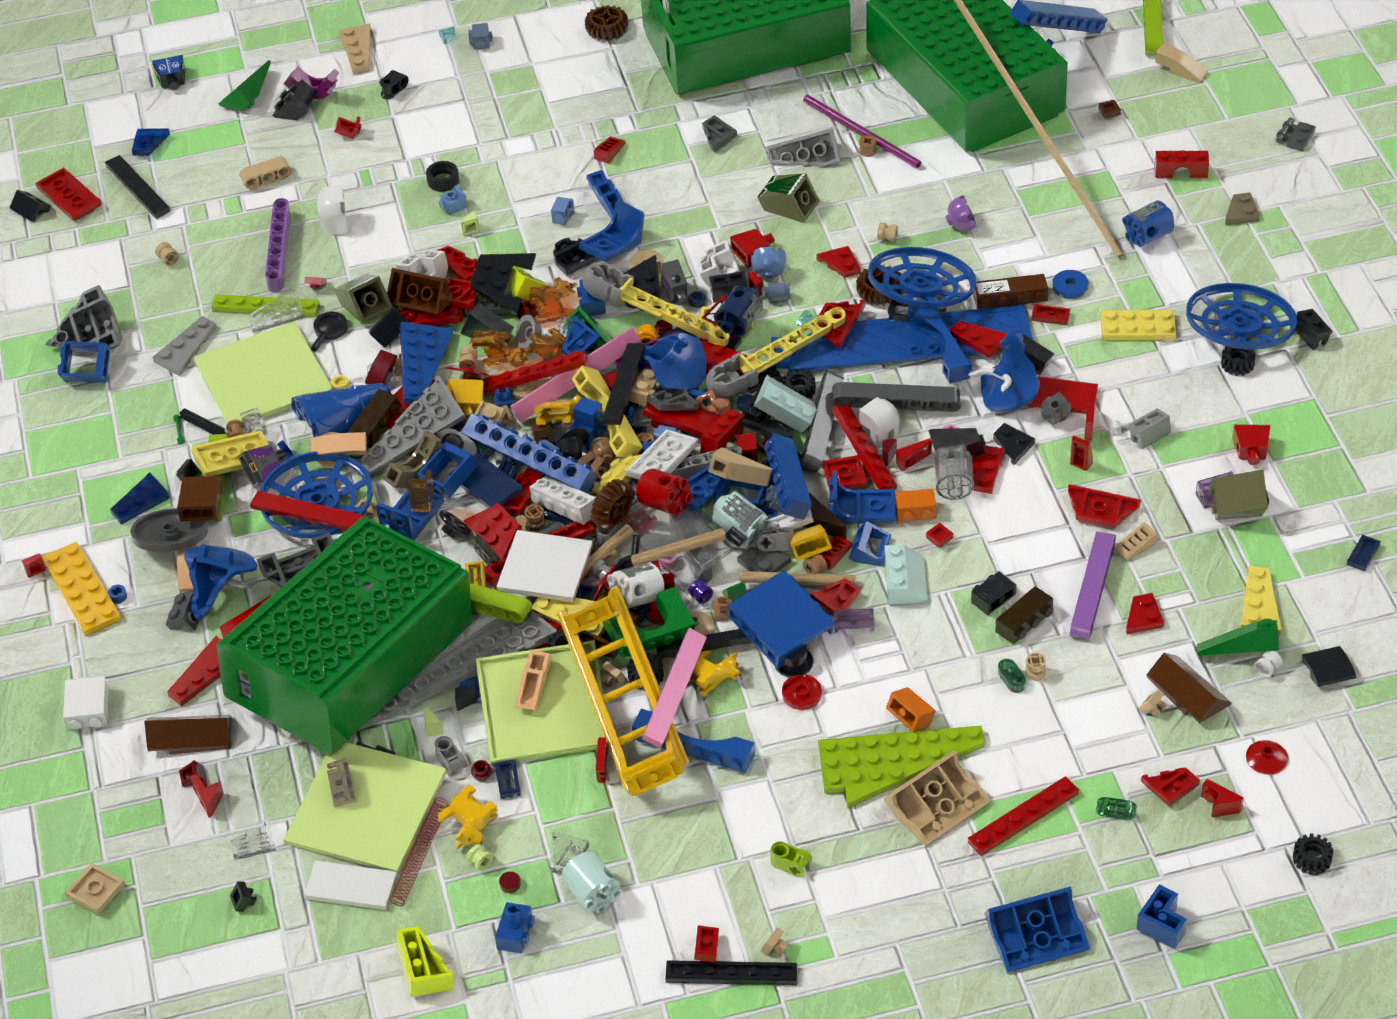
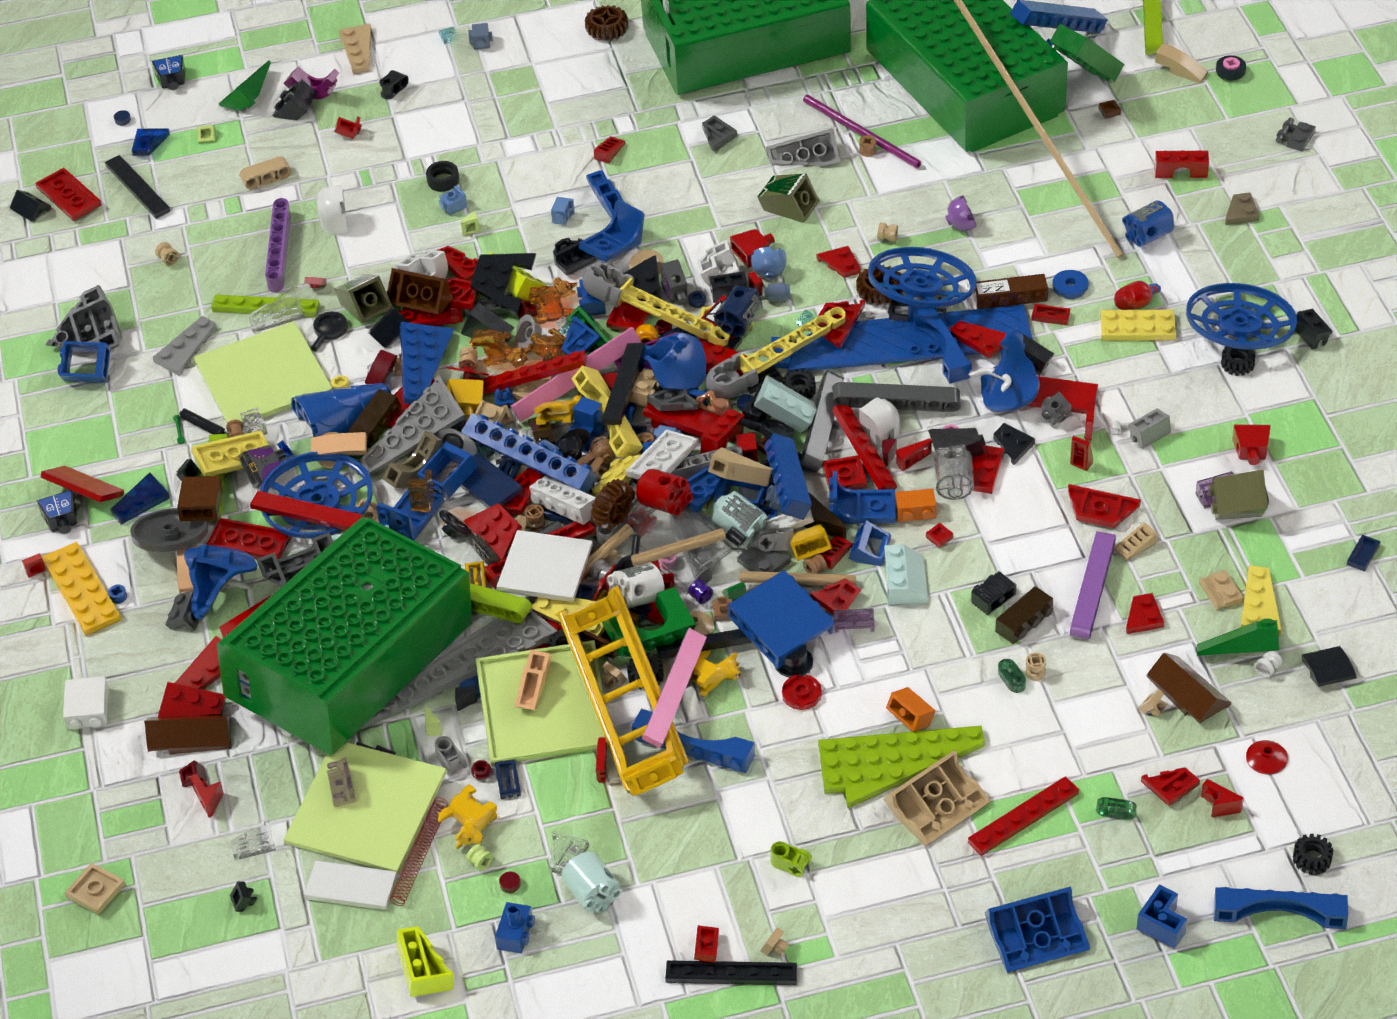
none -> torso [37,490,77,534]
none -> red tile [40,465,124,502]
none -> dark blue tile [113,110,131,126]
none -> red wing [158,682,226,717]
none -> yellowish green slope [197,125,215,143]
none -> red tile [206,518,292,560]
none -> red plate [606,301,651,332]
none -> green brick [1050,24,1125,82]
none -> red hair [1114,281,1161,310]
none -> tan plate [1199,570,1243,611]
none -> blue arch [1214,887,1348,929]
none -> black wheel [1216,55,1246,81]

